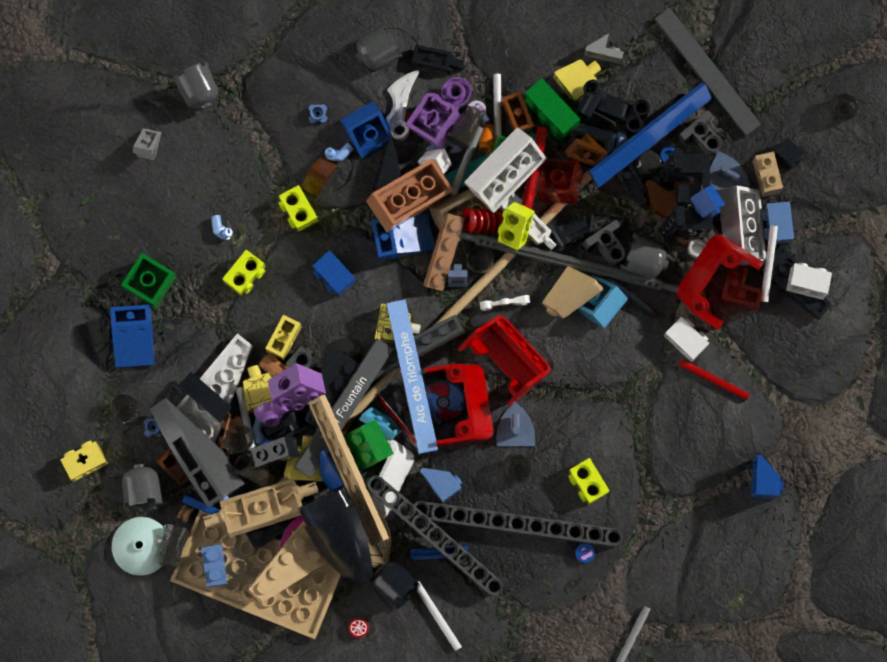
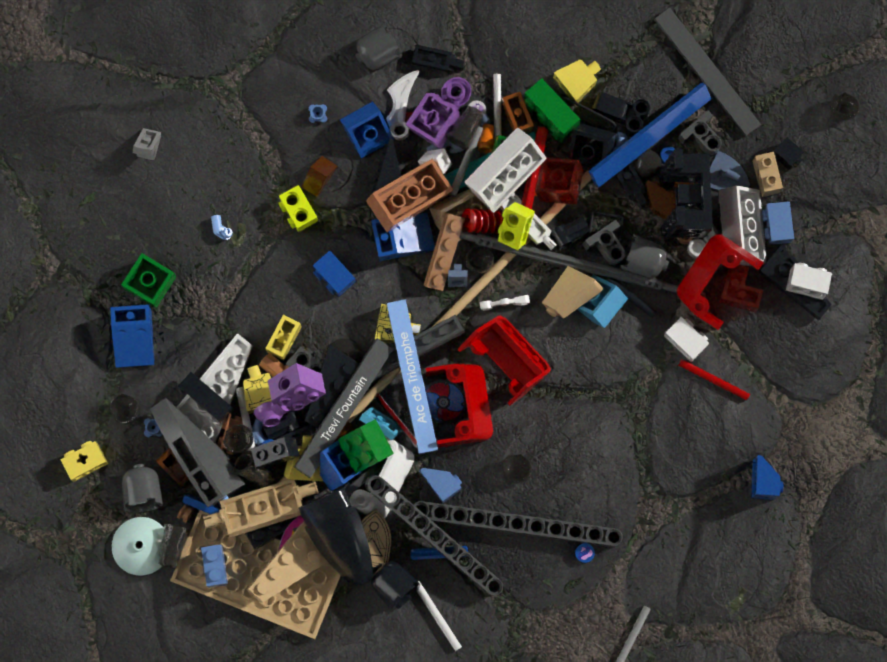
dark grey cylinder [173,62,218,110] -> none
neon yellow brick [222,250,265,296] -> none
tan plate [308,395,389,546] -> none
light blue arm [325,143,354,161] -> none
red tile [349,618,369,638] -> none
sand blue shield [496,402,535,447] -> none
reddish brown slope [565,134,607,166] -> none
neon yellow brick [568,458,609,505] -> none
black piece [575,79,606,120] -> none
light grey slope [584,34,624,64] -> none
blue brick [690,185,725,218] -> none
white bar [761,225,778,302] -> none

